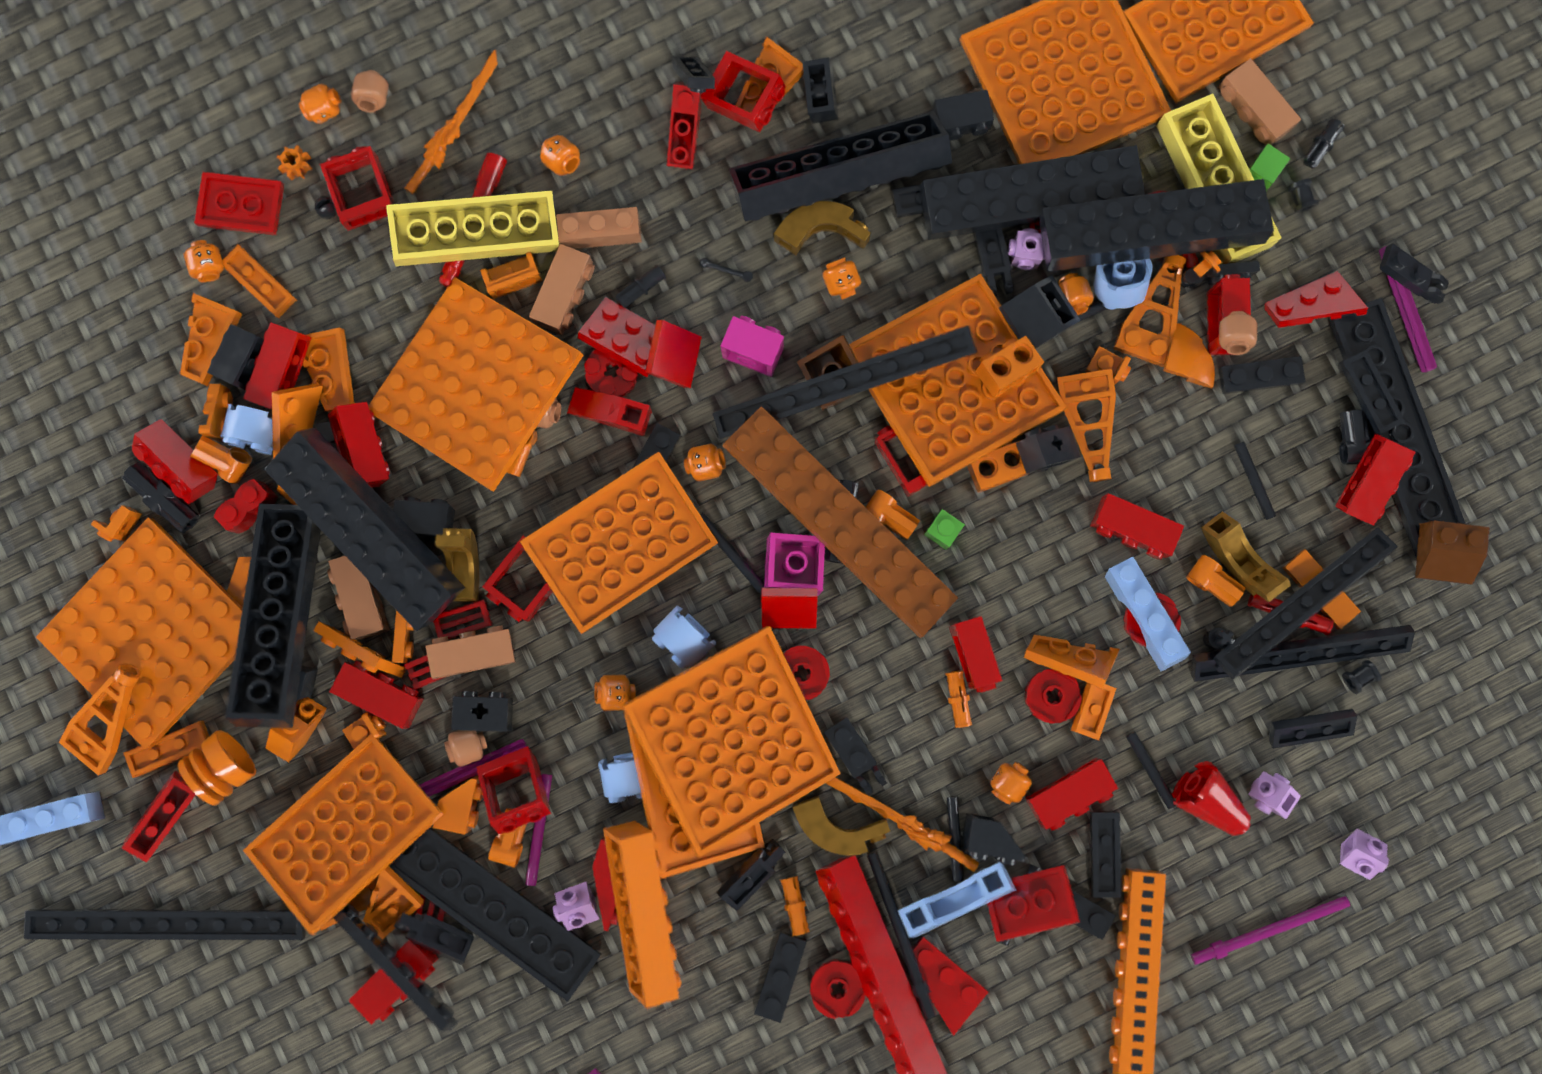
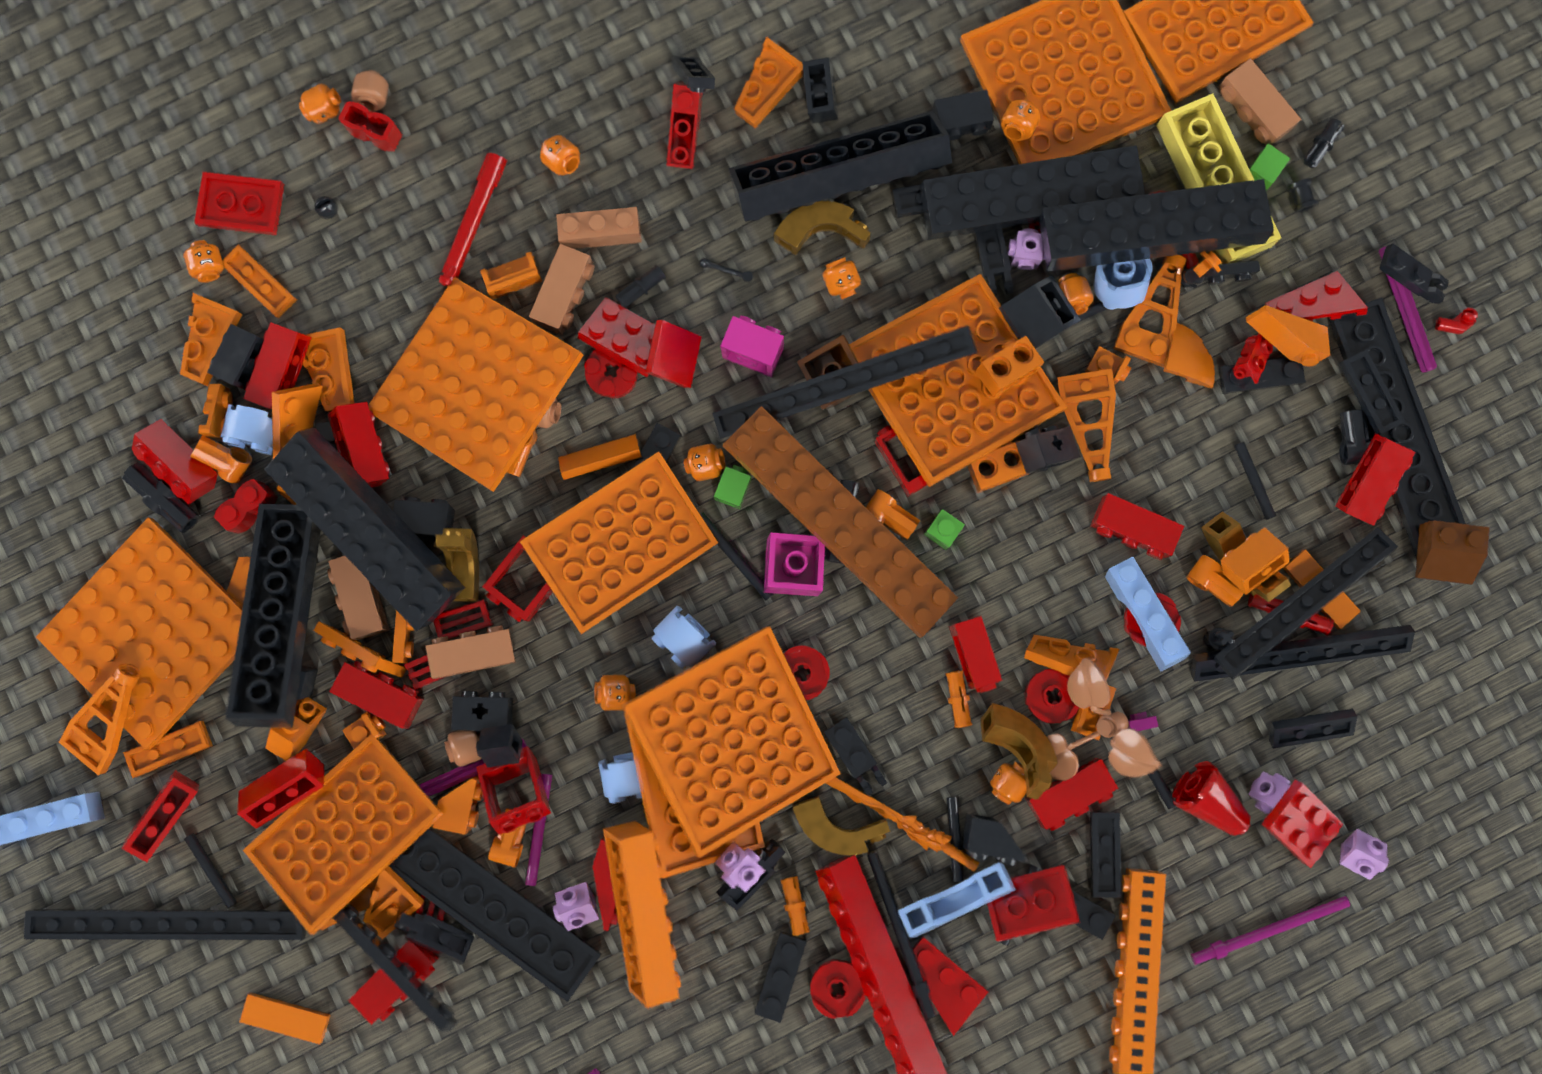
orange bracket [91,505,142,542] -> none
orange wheel [178,730,256,806] -> none
orange gear [277,145,312,181] -> none
red window [320,146,395,231] -> none
light yellow brick [386,191,559,266] -> none
orange sword [404,50,498,195] -> none
red slope [567,387,652,436] -> none
red window [700,51,786,132] -> none
red tile [762,588,818,629] -> none
red window [1207,274,1251,355] -> none
nougat head [1219,311,1257,355] -> none
black bush [1342,660,1382,695] -> none
none -> black bar [184,833,238,909]
none -> red brick [237,749,324,829]
none -> orange tile [240,993,330,1044]
none -> red brick [338,102,402,151]
none -> black brick [476,724,523,768]
none -> orange tile [558,434,642,480]
none -> bright green brick [714,465,752,510]
none -> lavender brick [715,841,765,892]
none -> pearl gold arch [980,703,1058,799]
none -> orange head [1001,100,1040,141]
none -> nougat plant [1047,657,1161,781]
none -> magenta plate [1128,711,1158,731]
none -> orange brick [1221,527,1290,595]
none -> red hinge [1233,333,1273,384]
none -> orange slope [1246,305,1330,367]
none -> red plate [1262,779,1344,868]
none -> red arm [1435,308,1478,334]

